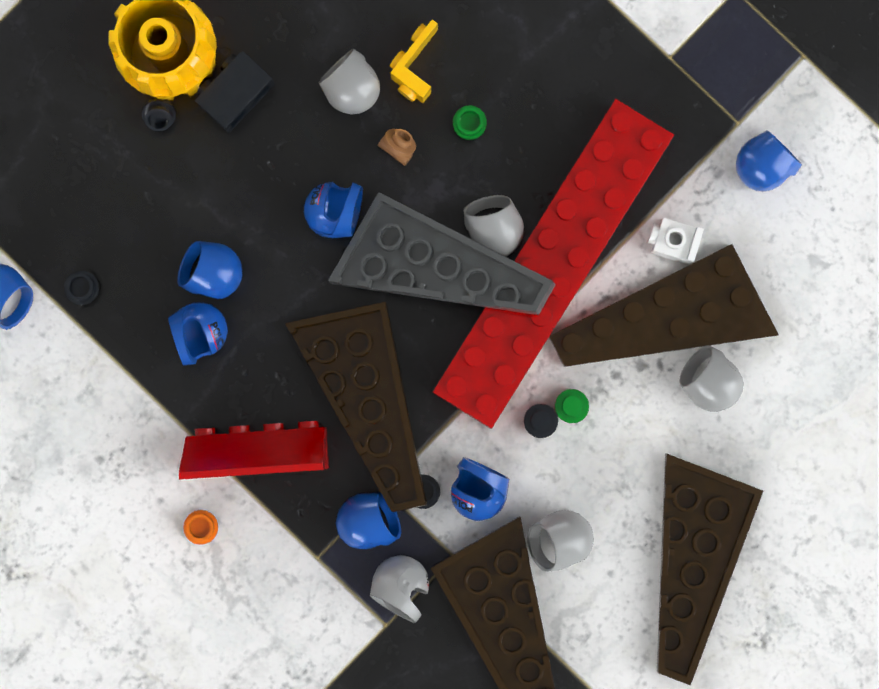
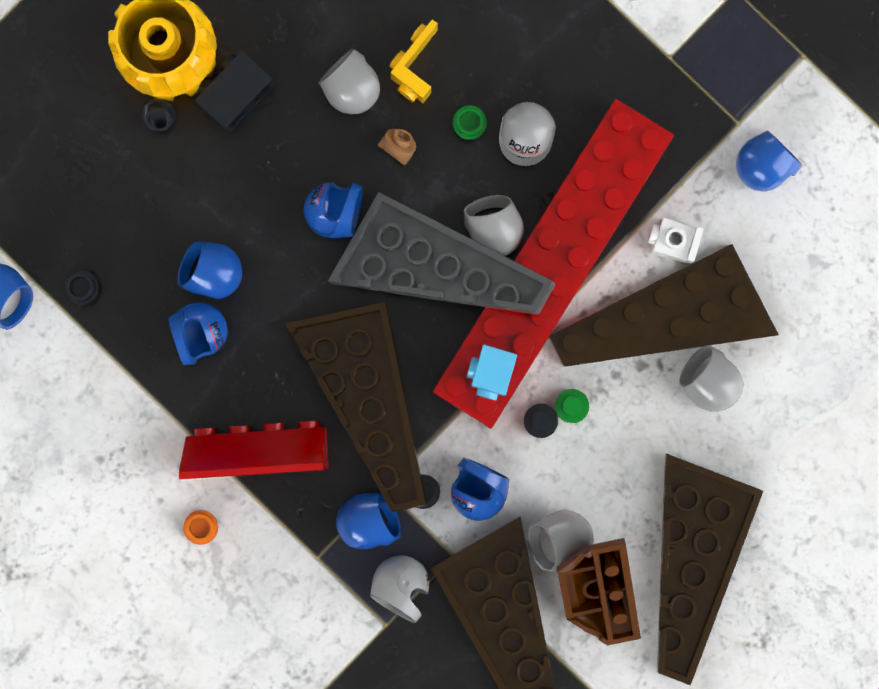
none -> medium azure brick [467,345,517,401]
none -> light grey helmet [499,102,556,166]
none -> reddish brown wedge [556,538,641,646]

